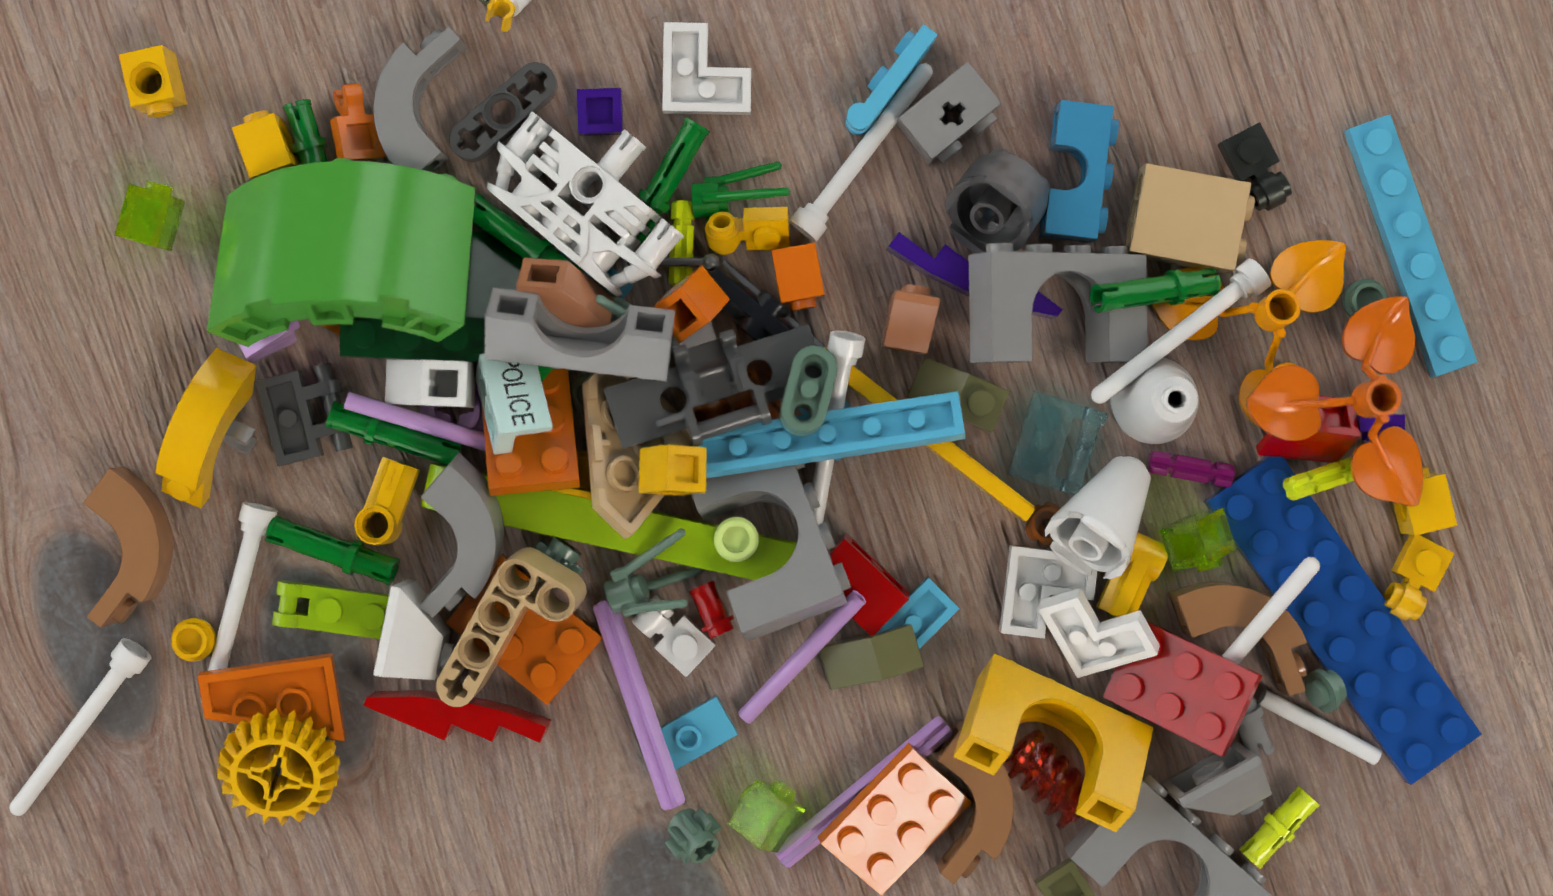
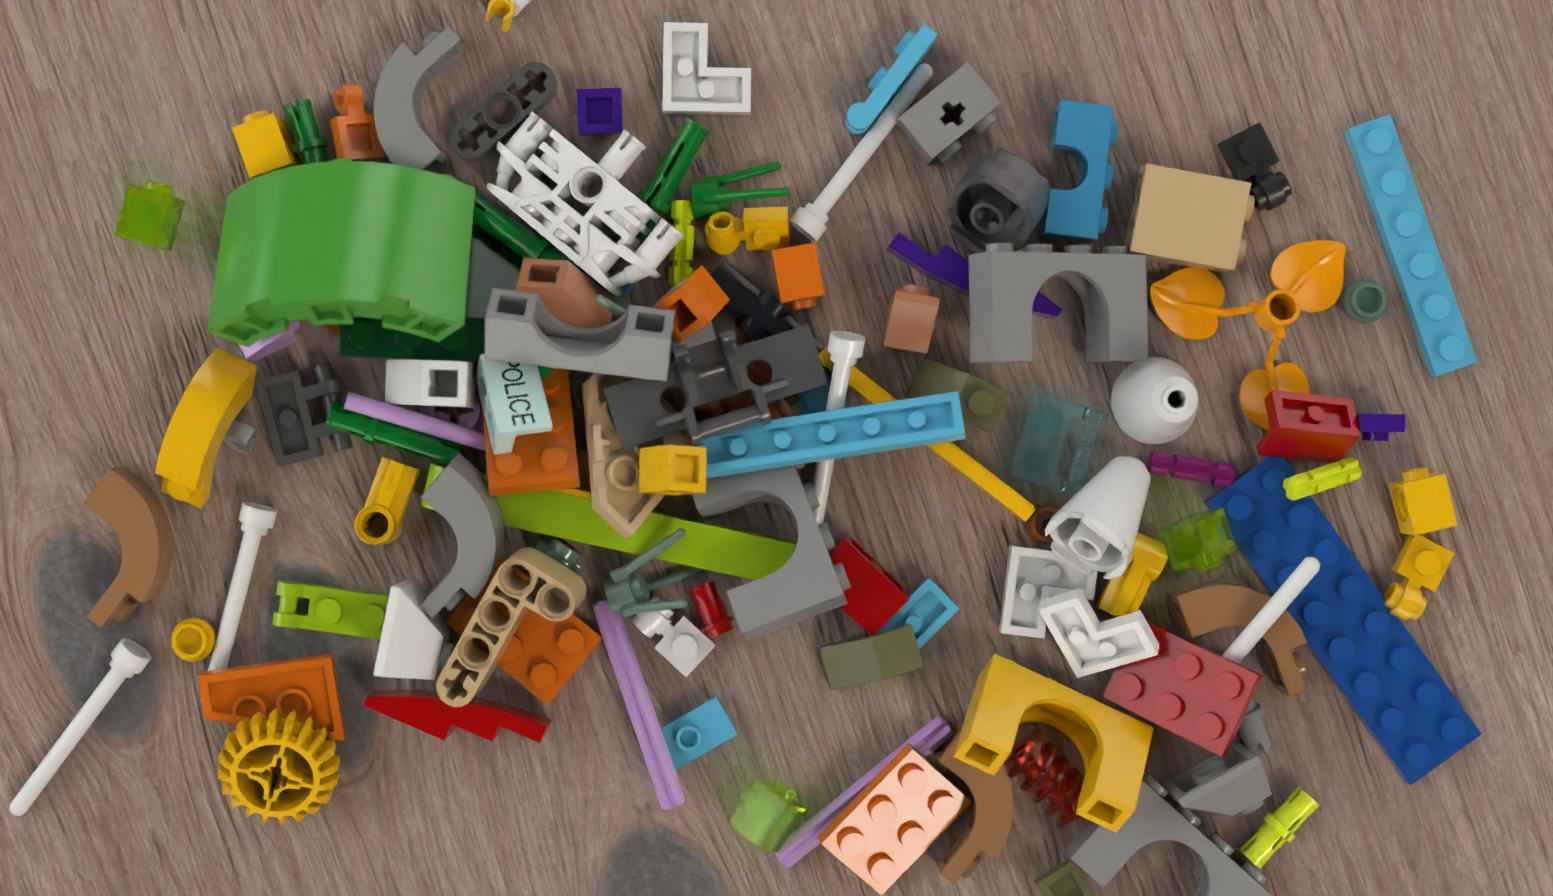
yellow brick [119,45,187,118] -> none
green pin [265,515,400,585] -> none
dark grey hinge [627,253,720,271] -> none
sand green gear [665,808,722,864] -> none
yellowish green tile [714,516,759,562] -> none
lavender piece [738,590,866,724] -> none
sand green plate [780,346,837,436] -> none
green pin [1090,267,1221,313] -> none
white piece [1091,259,1271,404] -> none
orange plant [1246,296,1423,506] -> none
white bar [1257,689,1382,765] -> none
sand green plate [1305,669,1347,713] -> none

